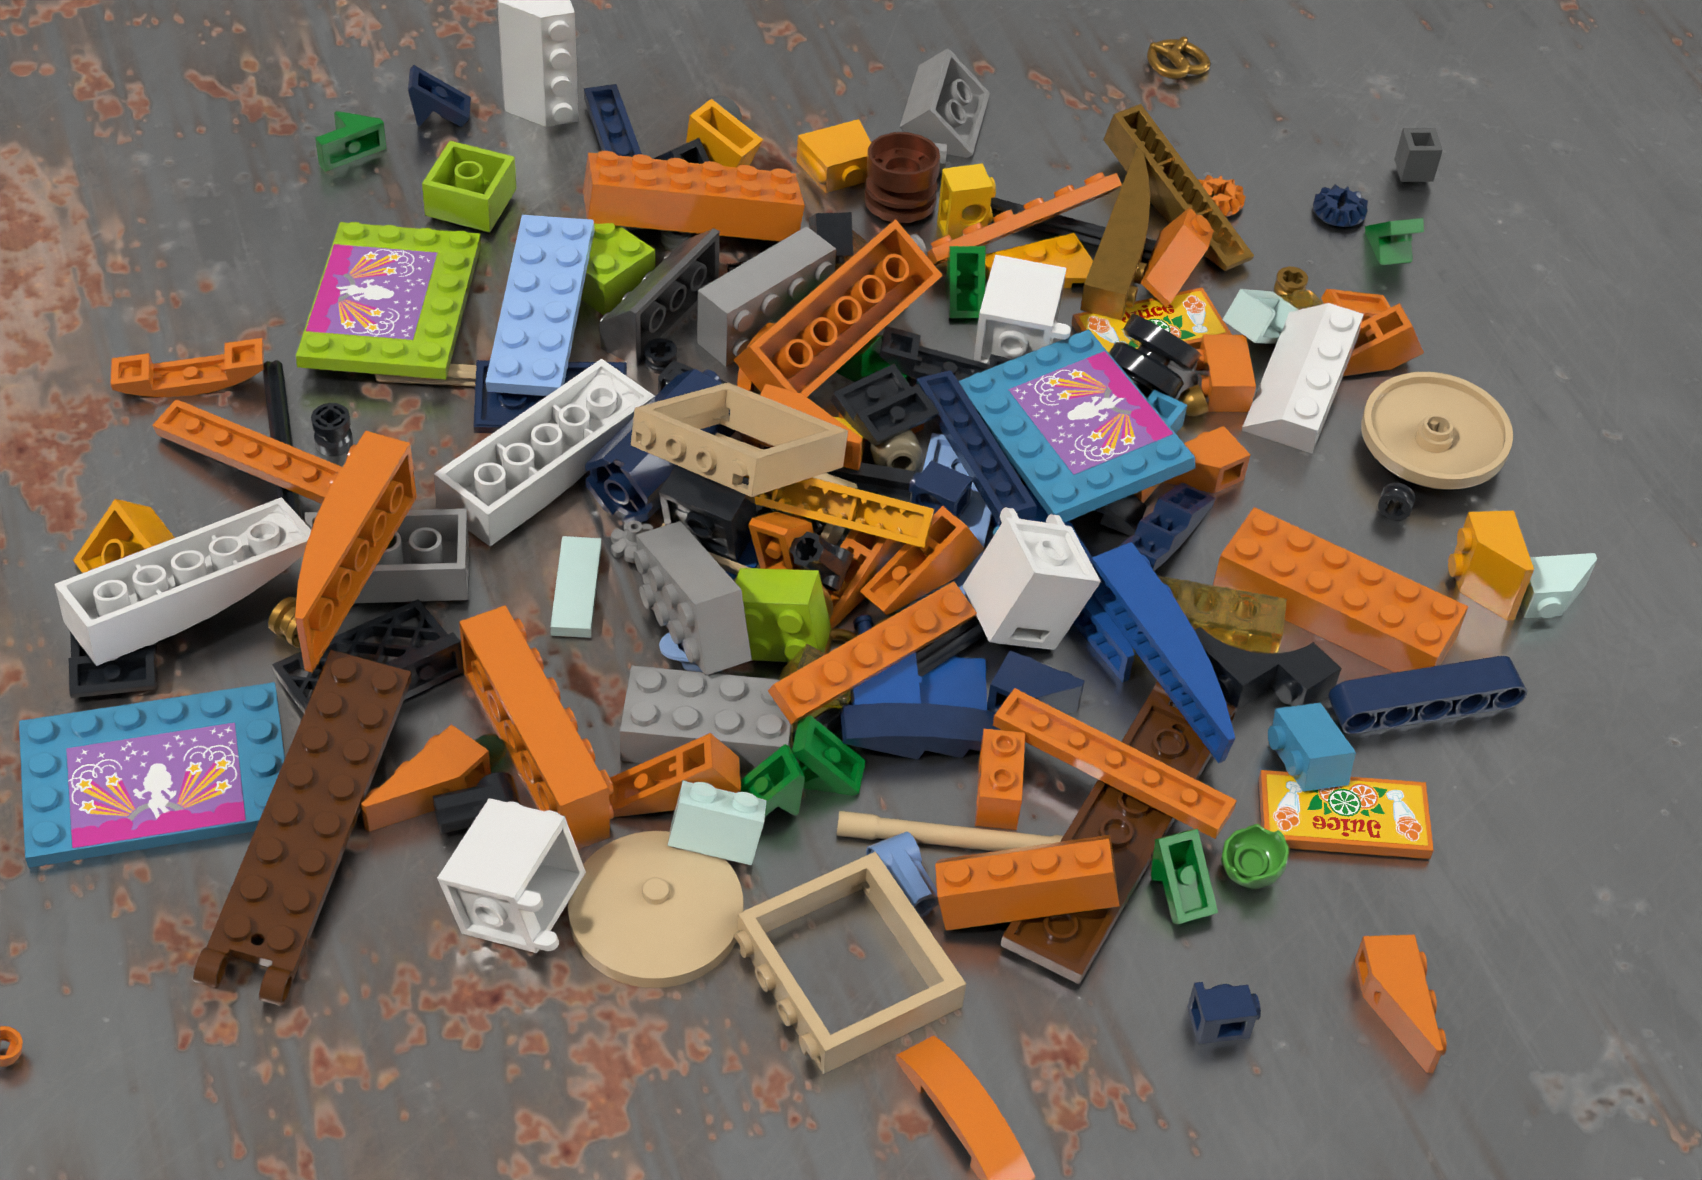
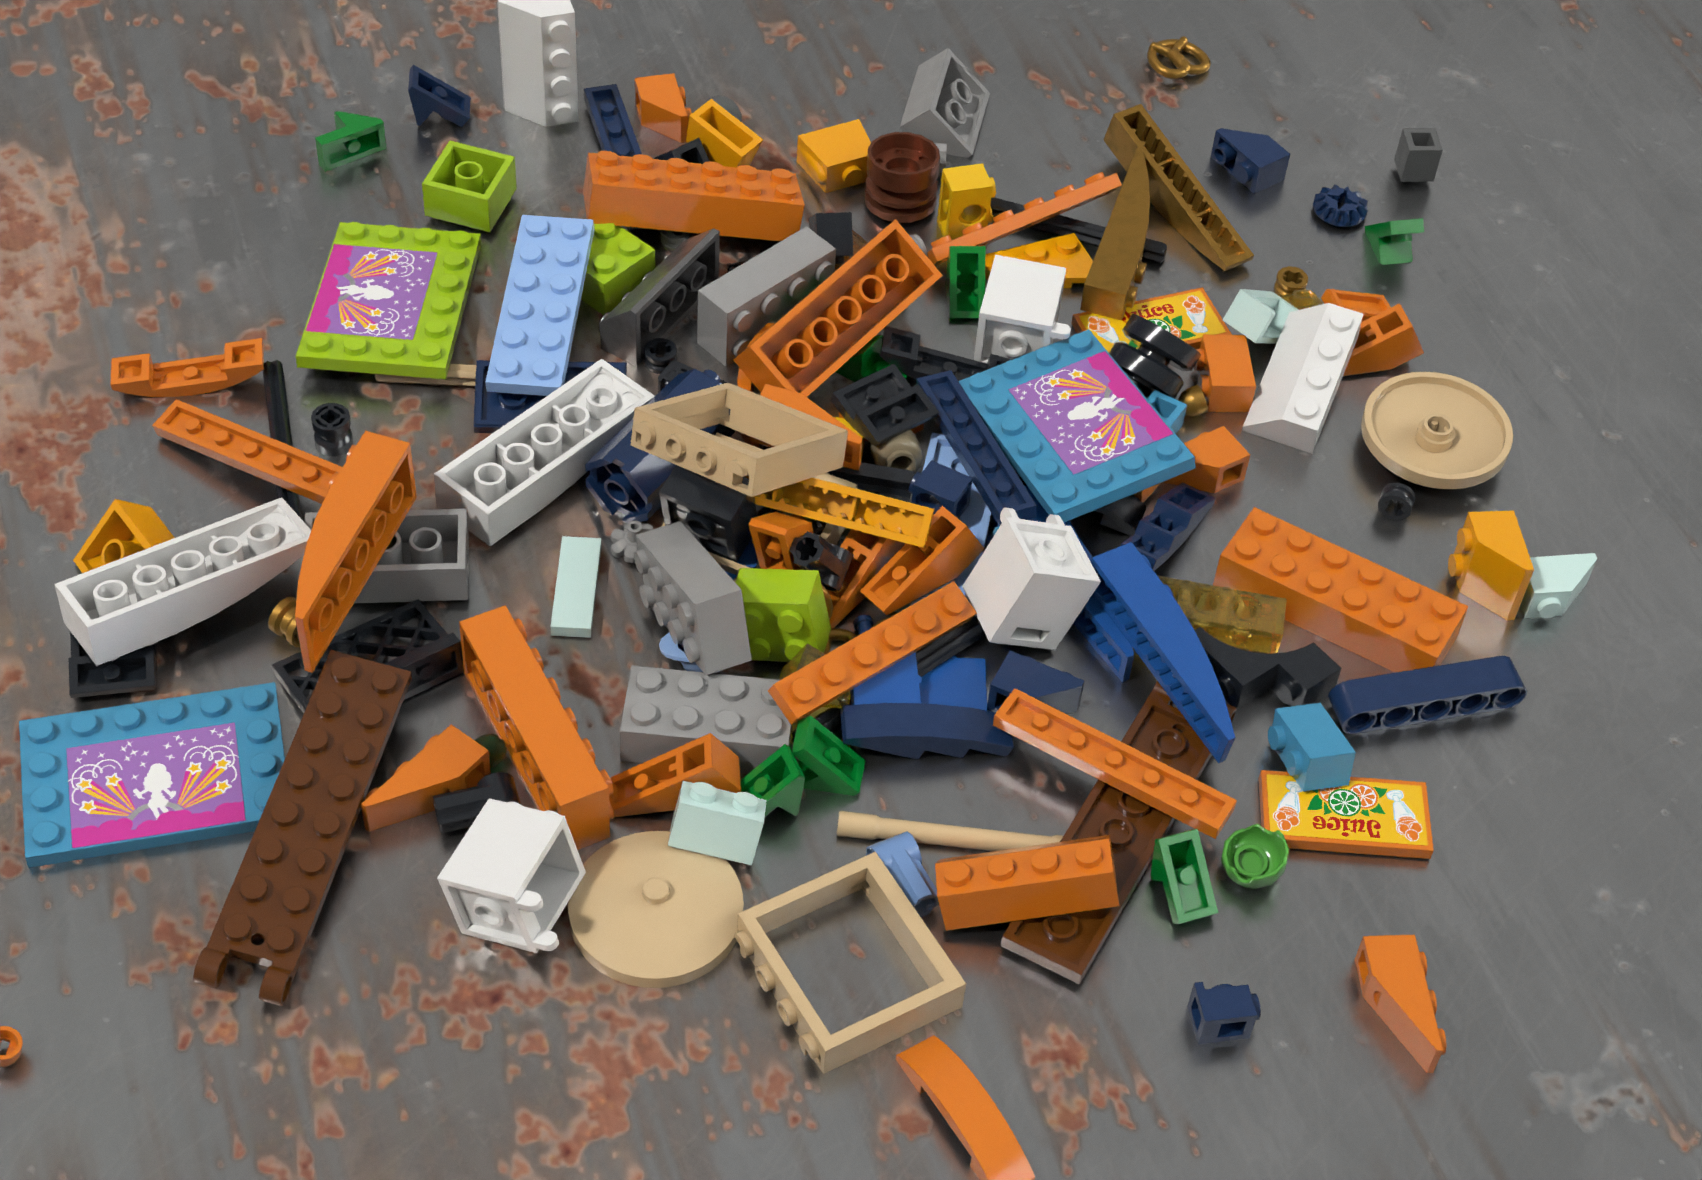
orange brick [975,729,1025,830] -> none
orange slope [1141,207,1214,307] -> none
orange gear [1198,175,1246,217] -> none
none -> orange slope [635,73,692,143]
none -> dark blue slope [1211,128,1290,194]

